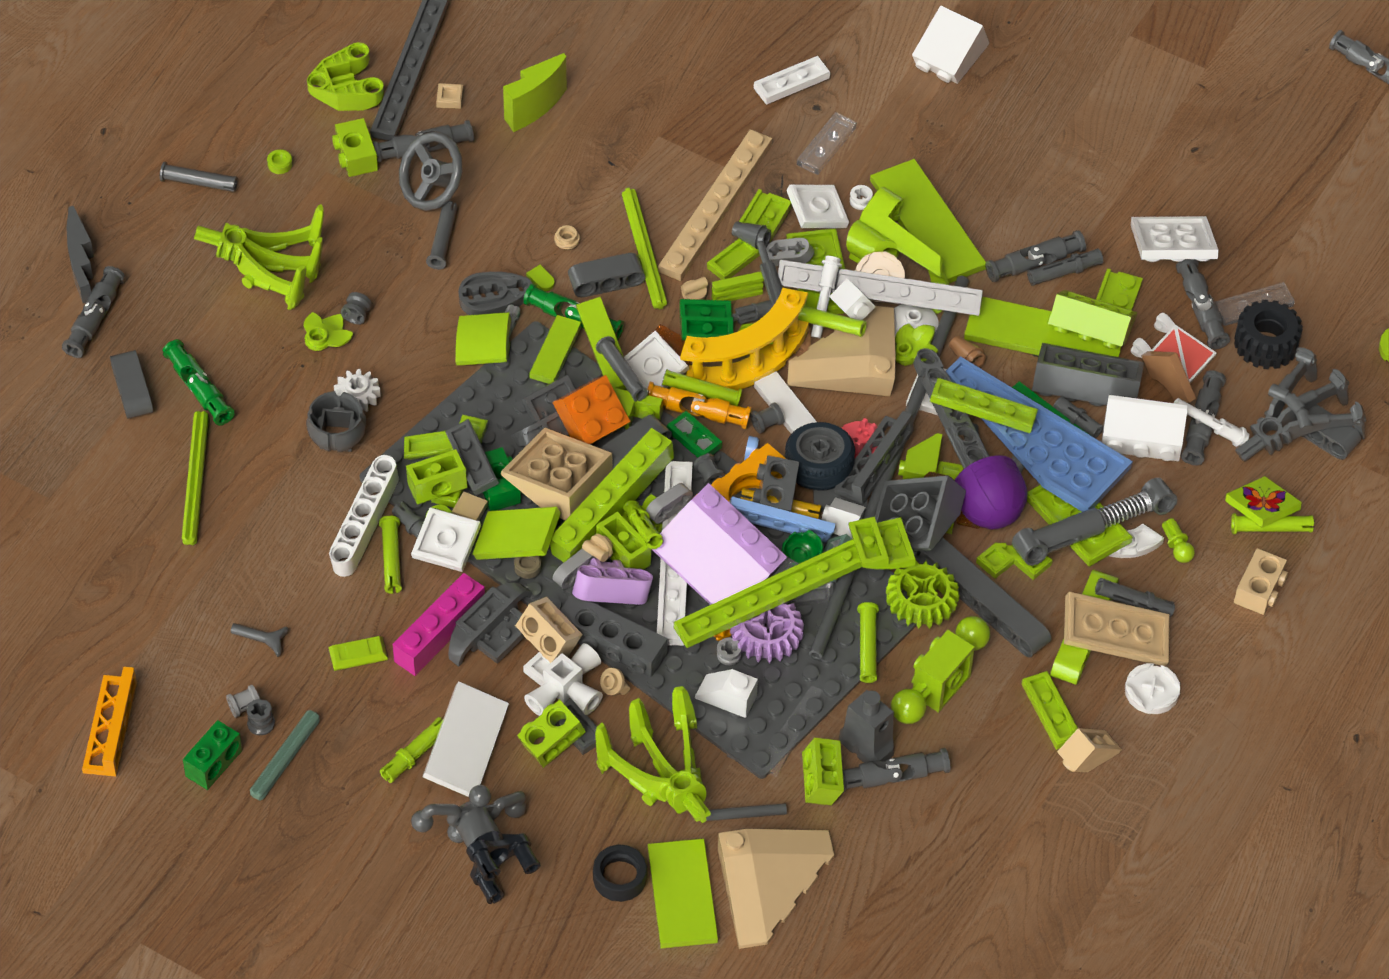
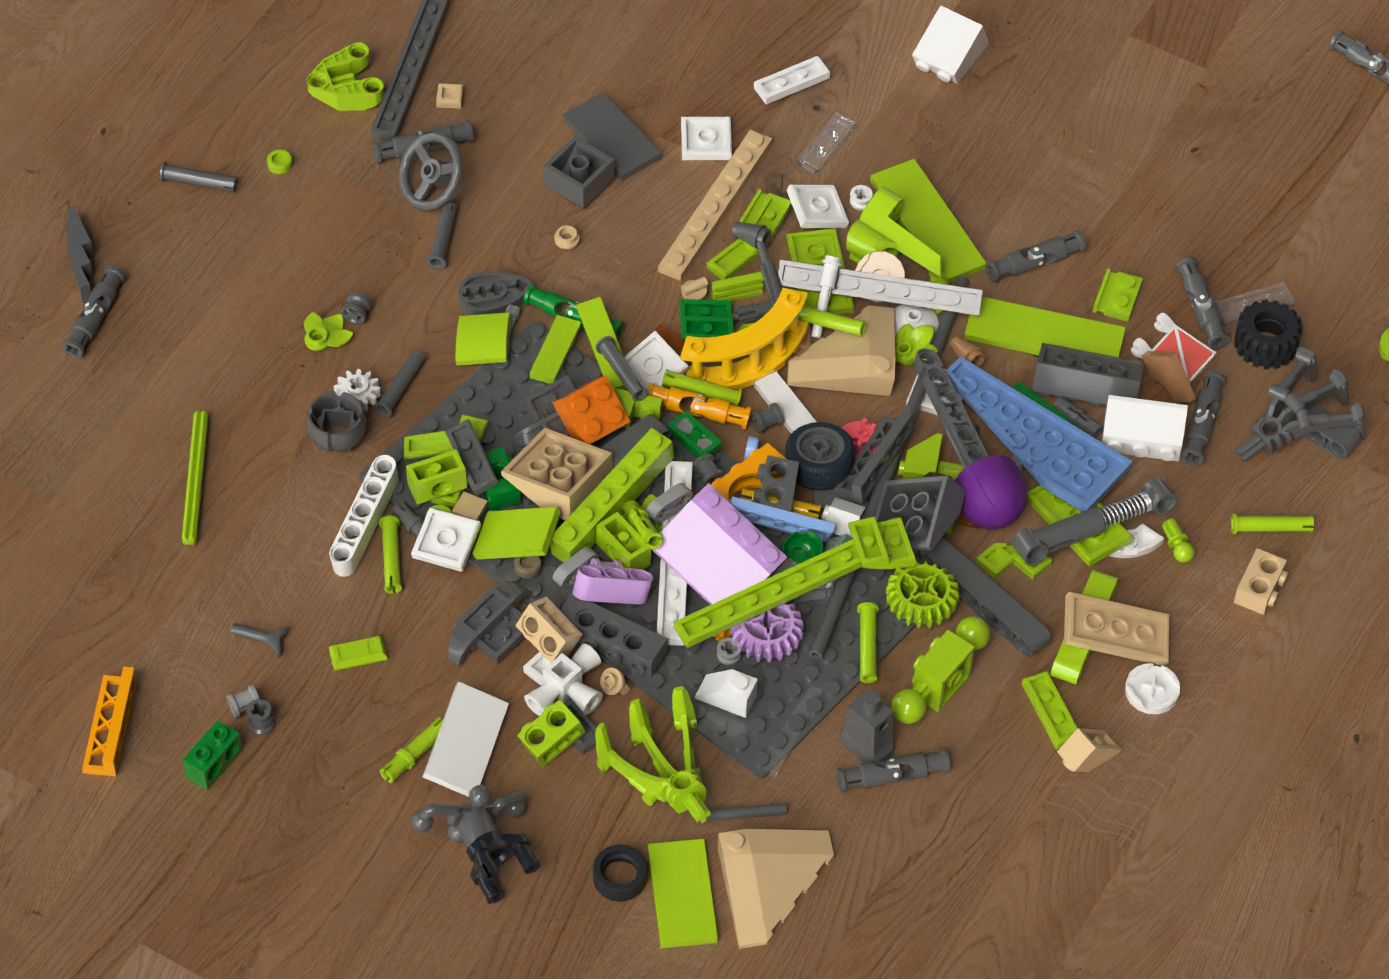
dark grey beam [110,350,153,419] -> none
green piece [162,339,235,426] -> none
lime piece [194,204,324,310] -> none
sand green axle [250,710,320,801] -> none
lime brick [332,118,378,177] -> none
dark pink brick [393,573,485,676] -> none
lime slope [503,53,567,132] -> none
lime piece [526,265,555,291] -> none
dark grey beam [568,253,645,297] -> none
tan plate [582,534,613,562] -> none
lime axle [622,188,667,310] -> none
light grey beam [766,238,814,266] -> none
lime brick [802,737,844,806] -> none
white brick [829,279,876,320] -> none
lime tile [930,378,1038,433] -> none
dark grey pin [1027,248,1103,286] -> none
slope [1048,290,1138,349] -> none
dark grey pin [1095,578,1175,618] -> none
white plate [1131,216,1218,262] -> none
white pin [1174,398,1249,447] -> none
lime tile [1225,476,1302,527] -> none
none -> dark grey pin [373,350,426,418]
none -> dark grey slope [544,136,614,209]
none -> dark grey tile [563,92,662,181]
none -> white tile [681,117,732,160]

